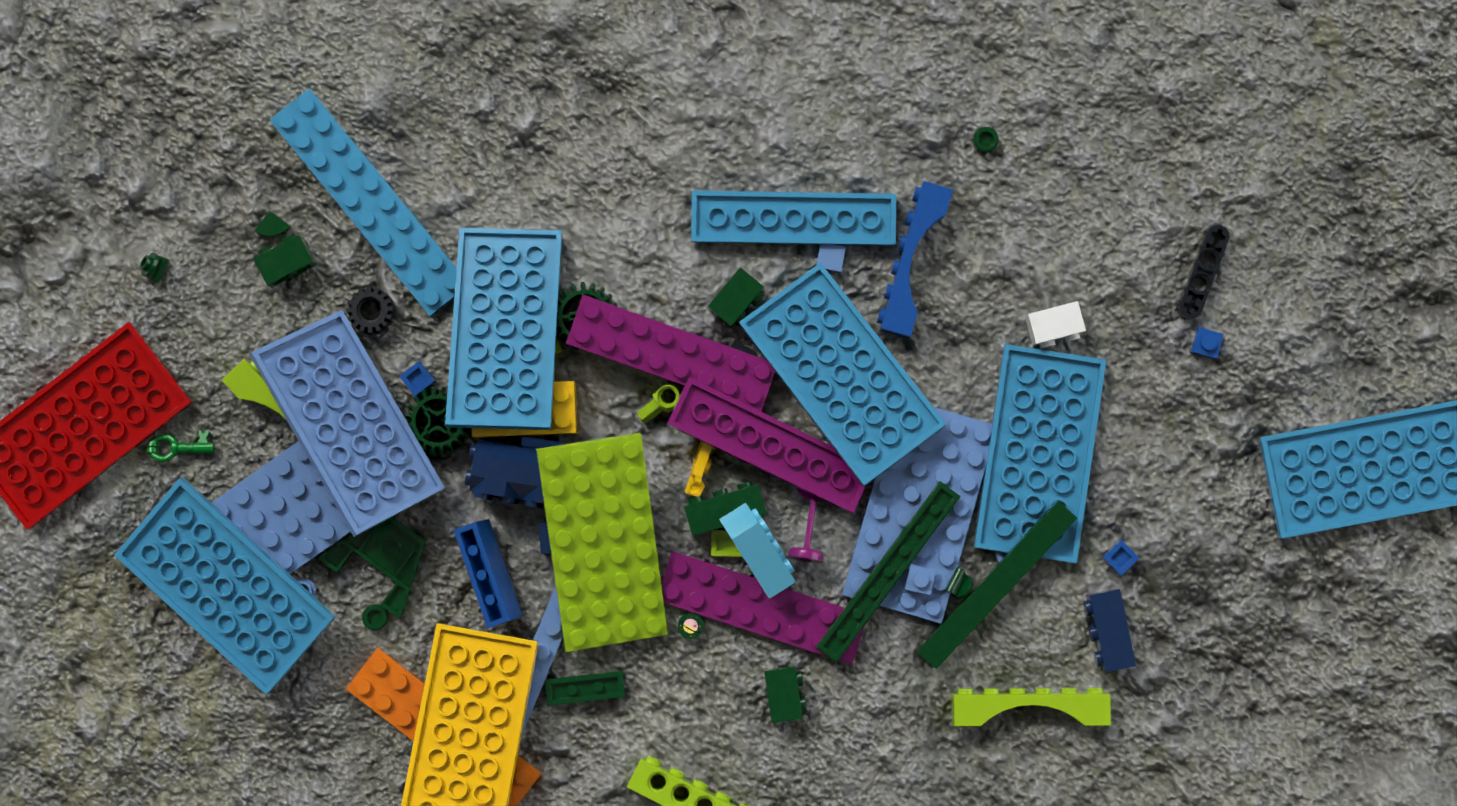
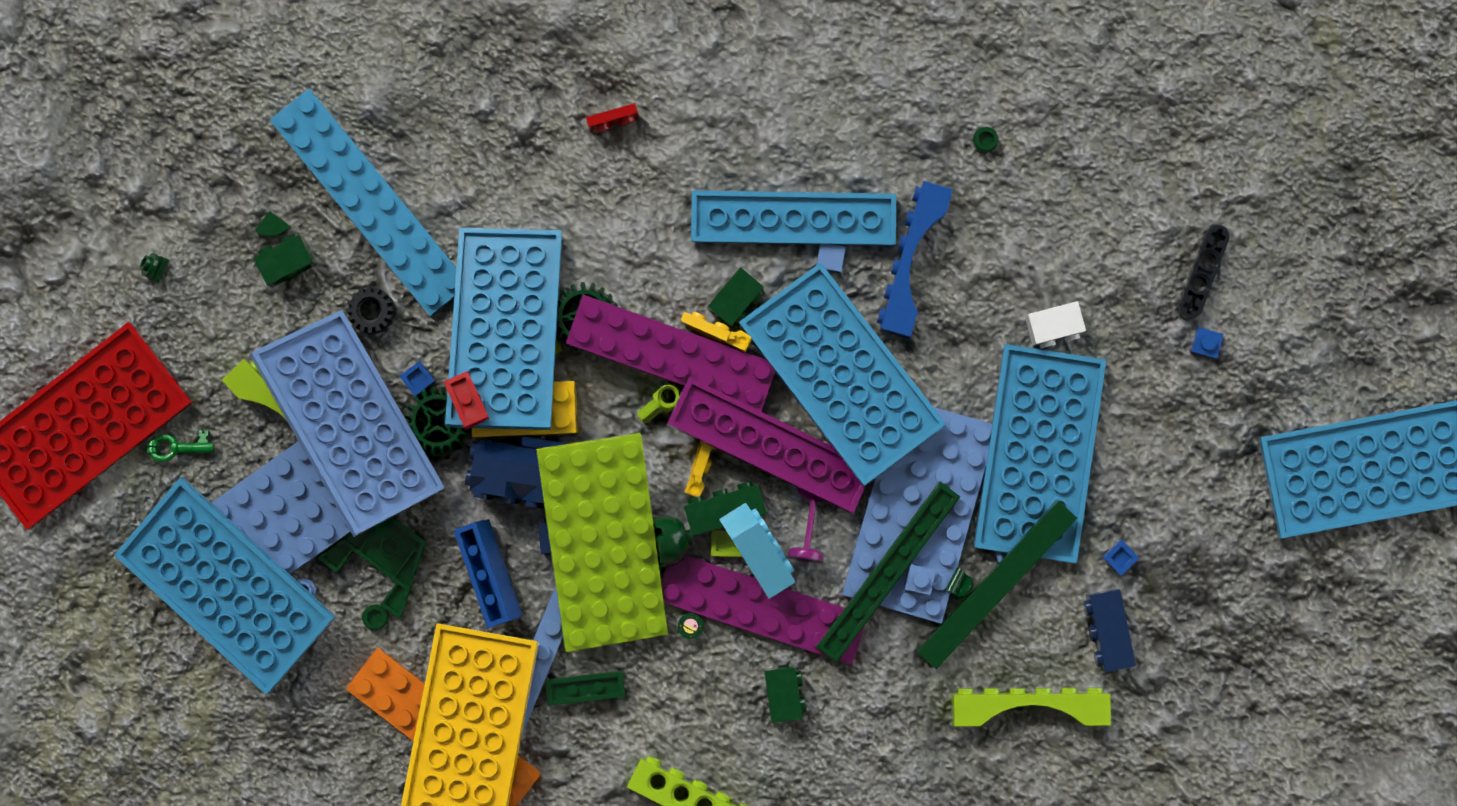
none -> red plate [443,371,489,430]
none -> red plate [586,103,639,133]
none -> dark green cylinder [652,515,693,568]
none -> yellow hinge [681,311,752,352]

